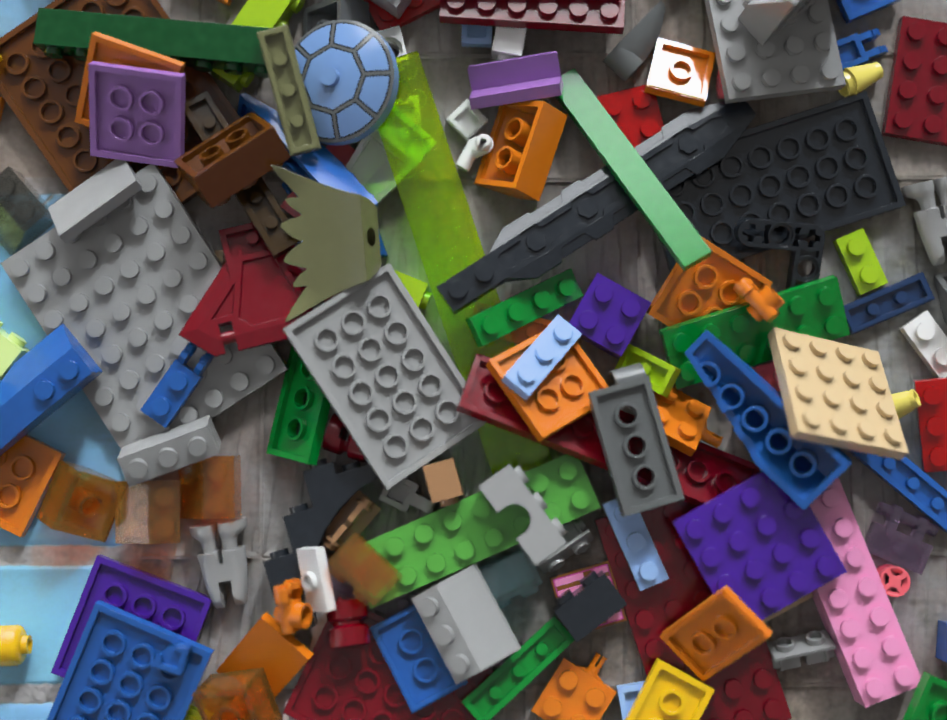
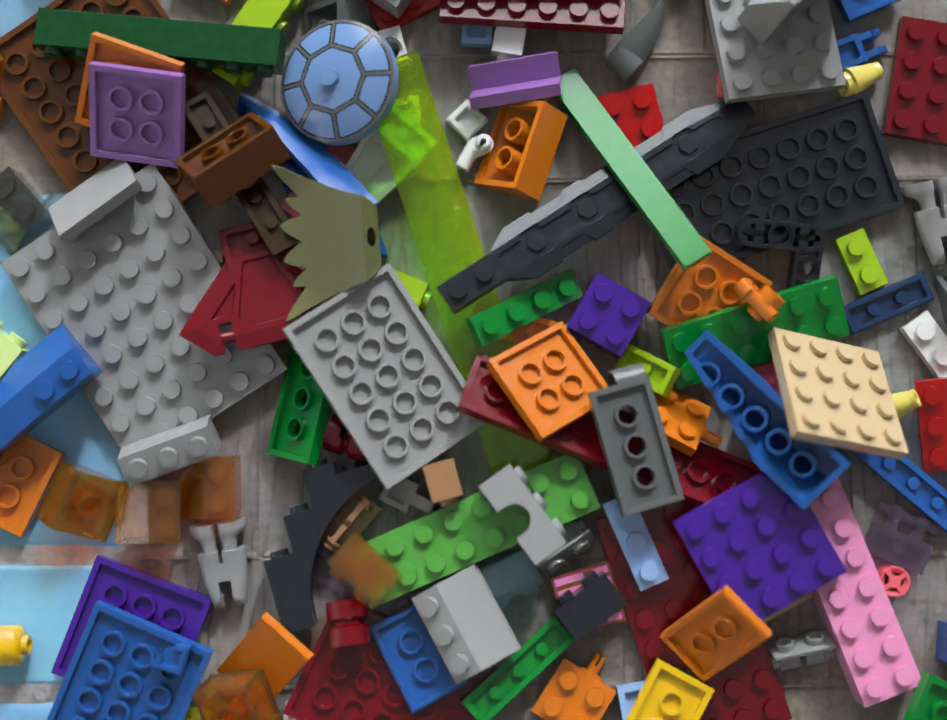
blue hinge [140,342,214,428] -> none
olive tile [257,24,321,157] -> none
orange plate [273,578,313,634] -> none
white plate [296,546,336,612] -> none
light blue plate [501,315,582,401] -> none
tile [645,38,716,107] -> none

